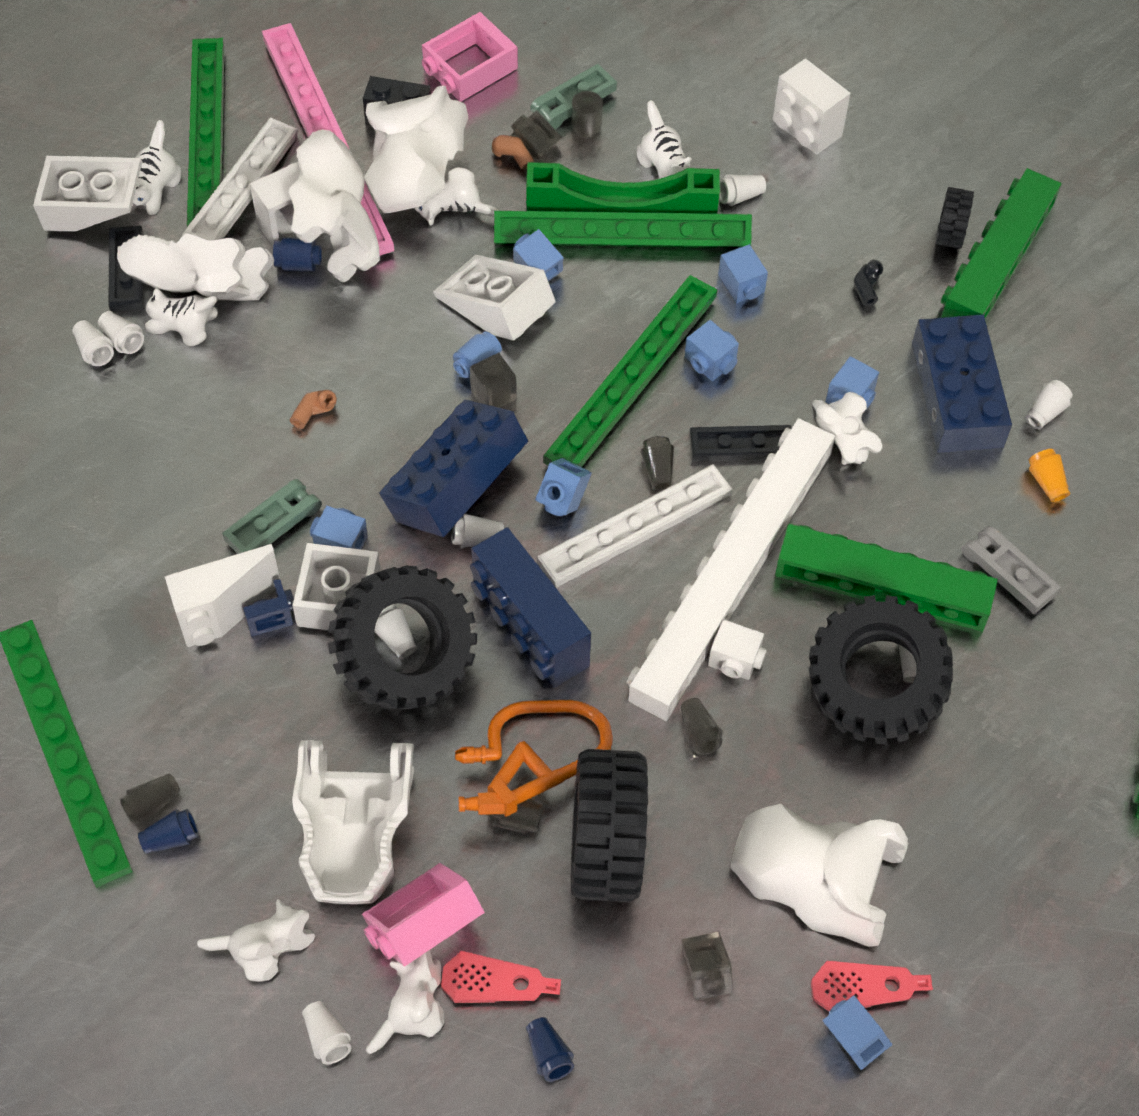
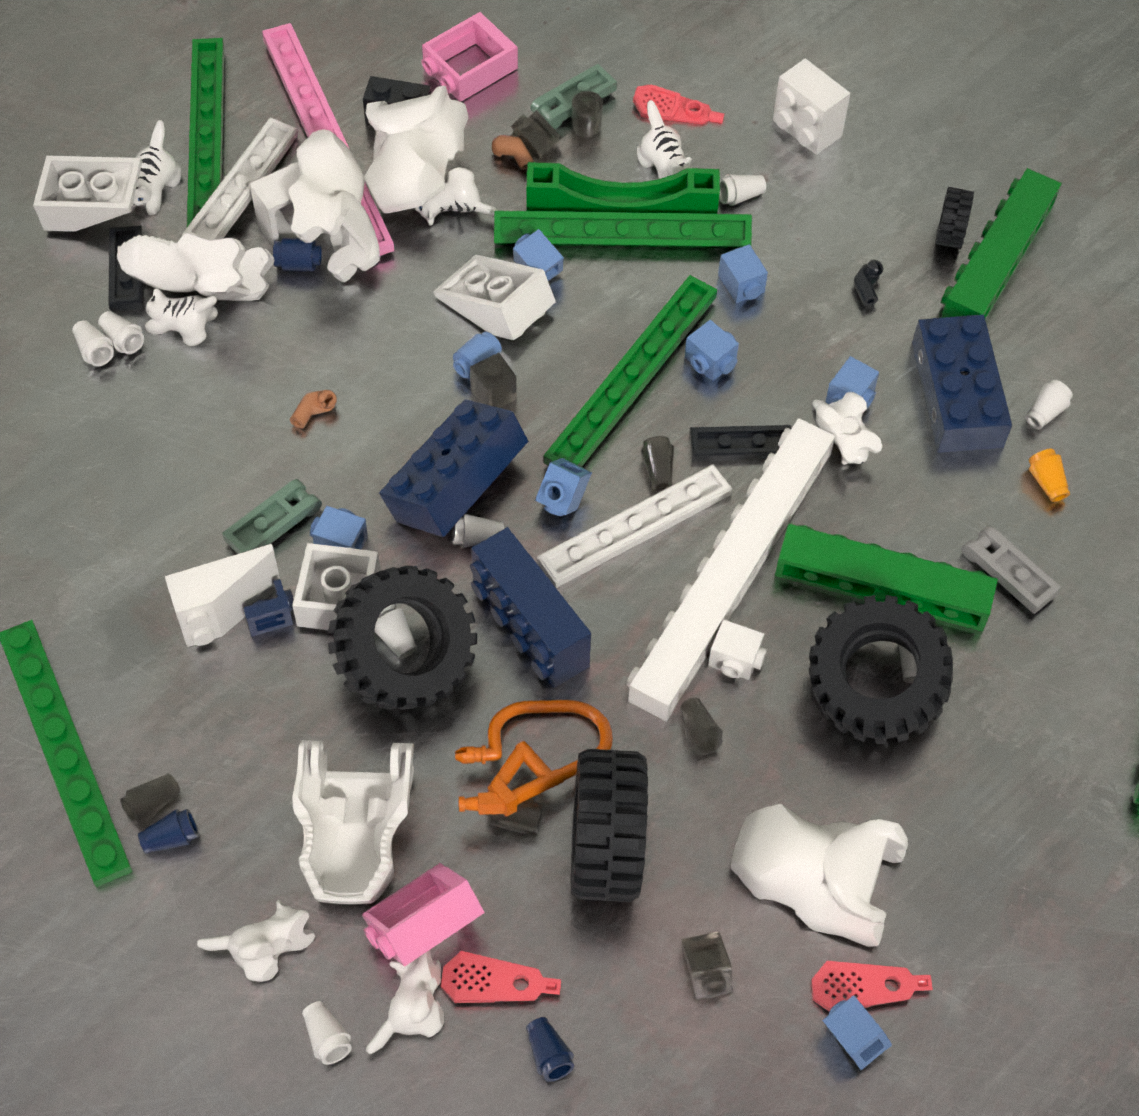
none -> coral piece [633,84,725,125]

